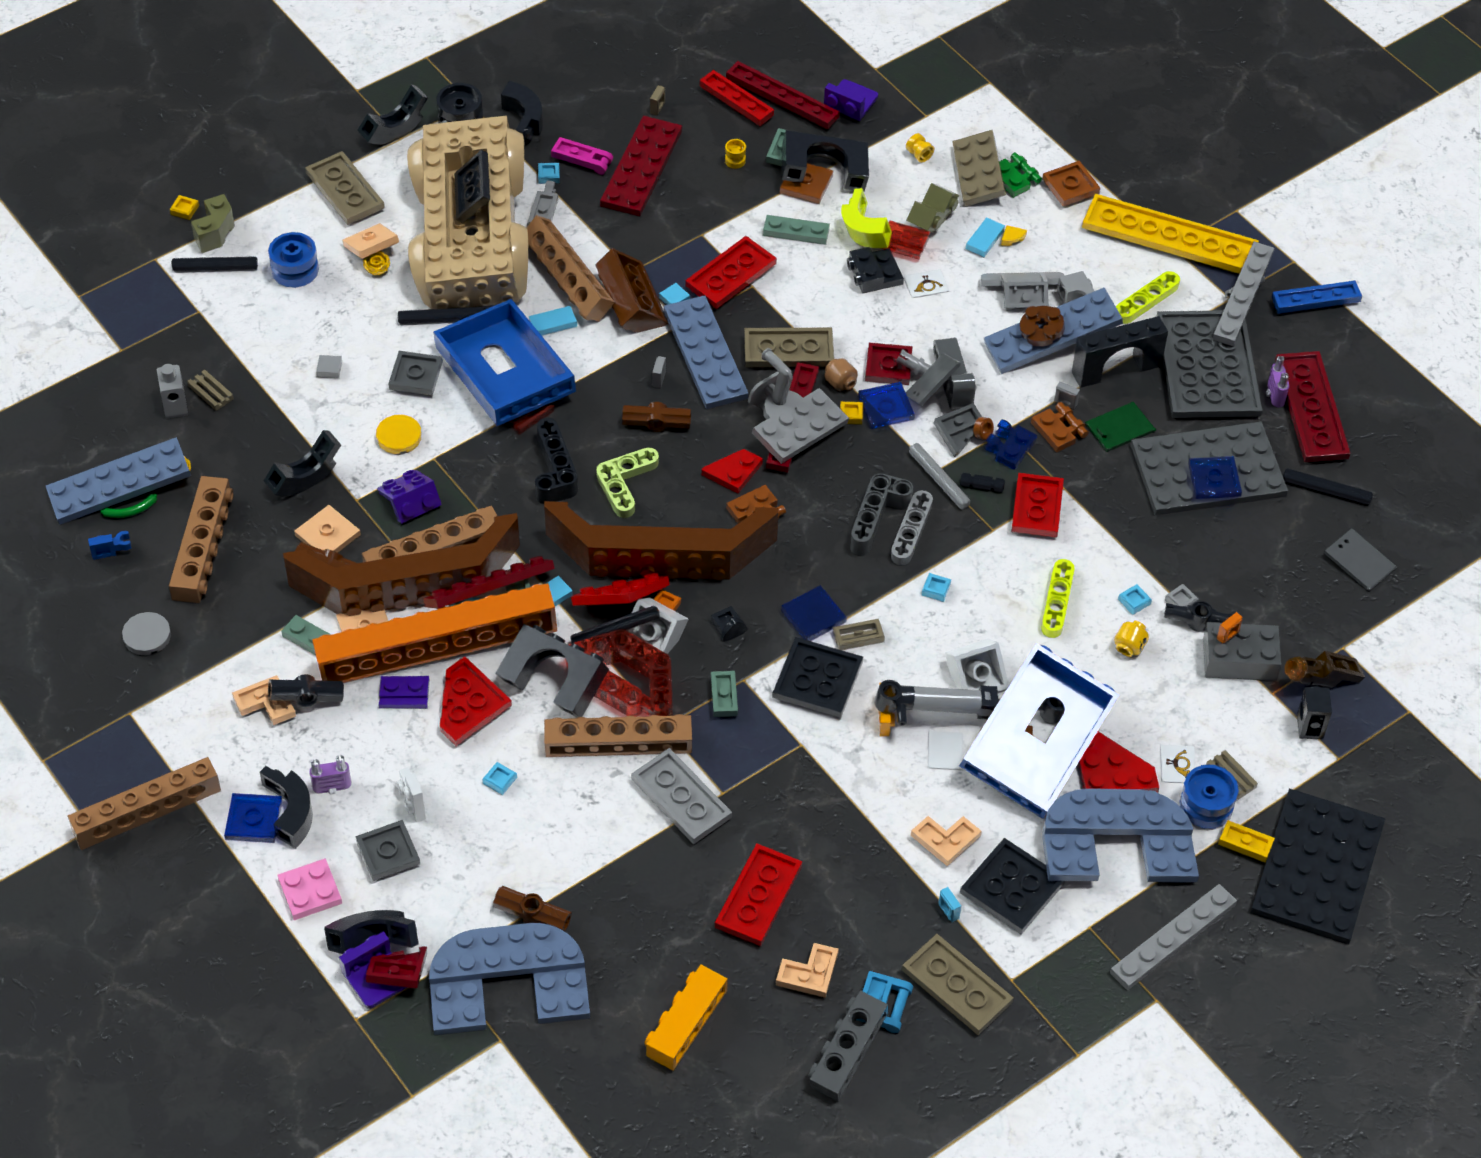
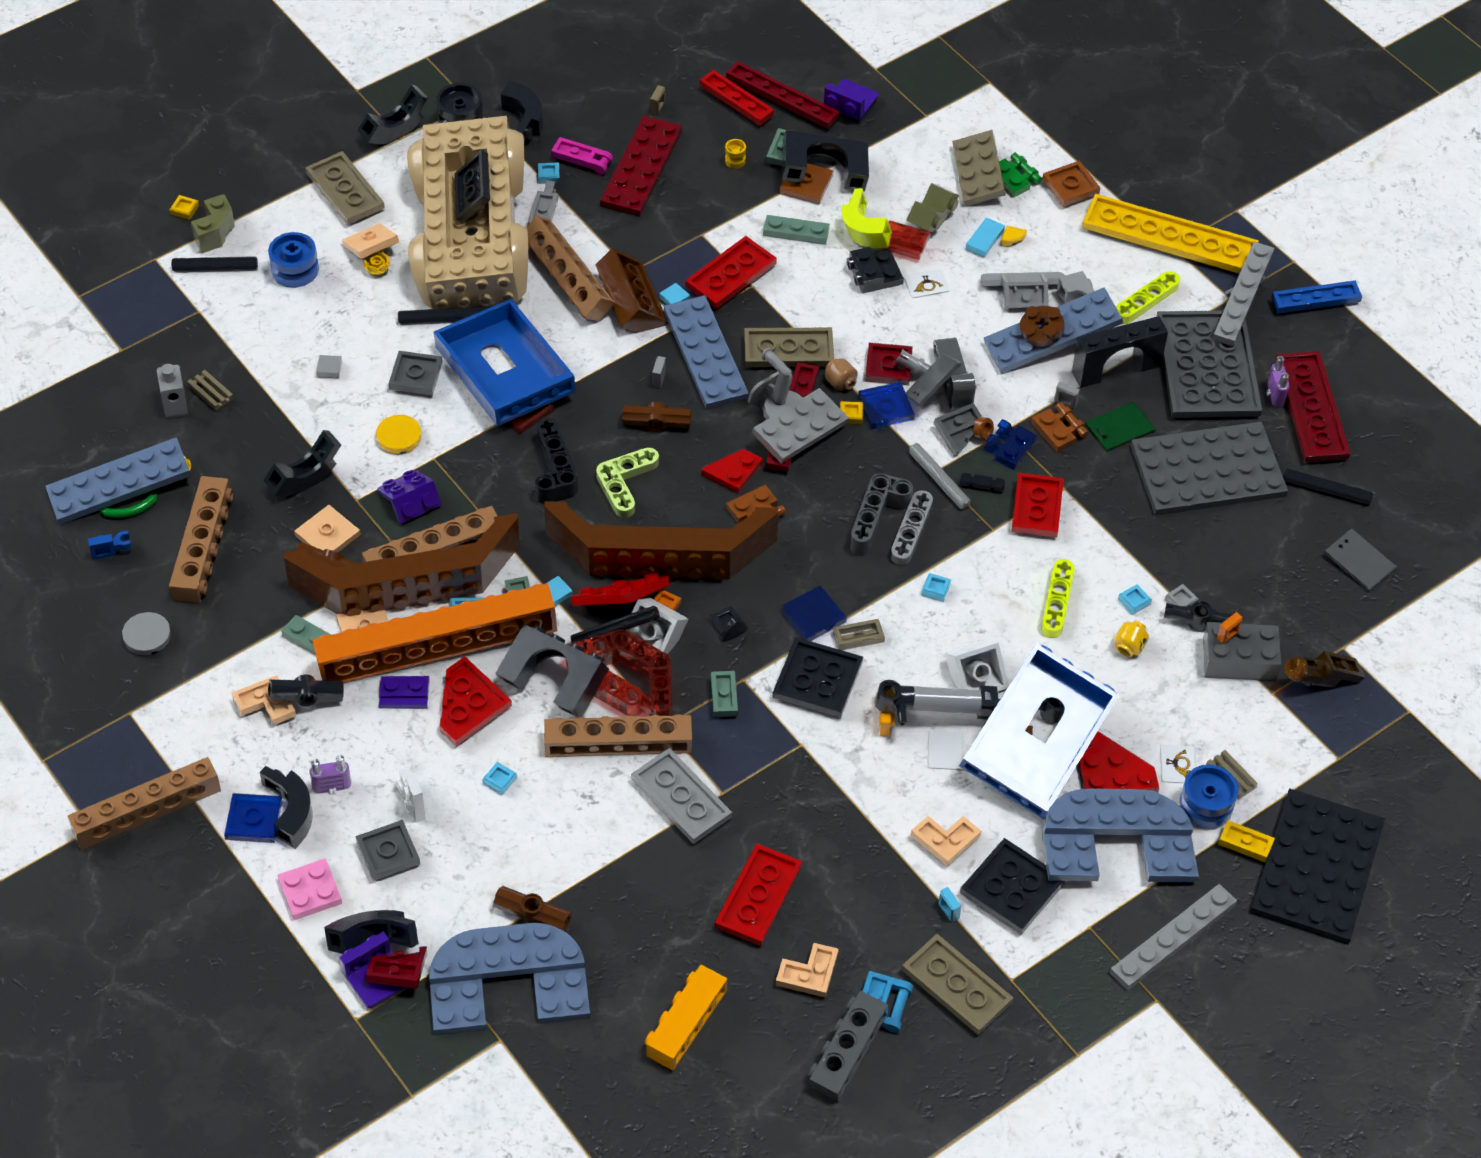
dark red plate [423,556,555,609] -> none
medium azure tile [529,306,577,335] -> none
yellow wheel [906,133,935,162] -> none
clear blue tile [1188,456,1242,499] -> none
black brick [1297,686,1332,739] -> none

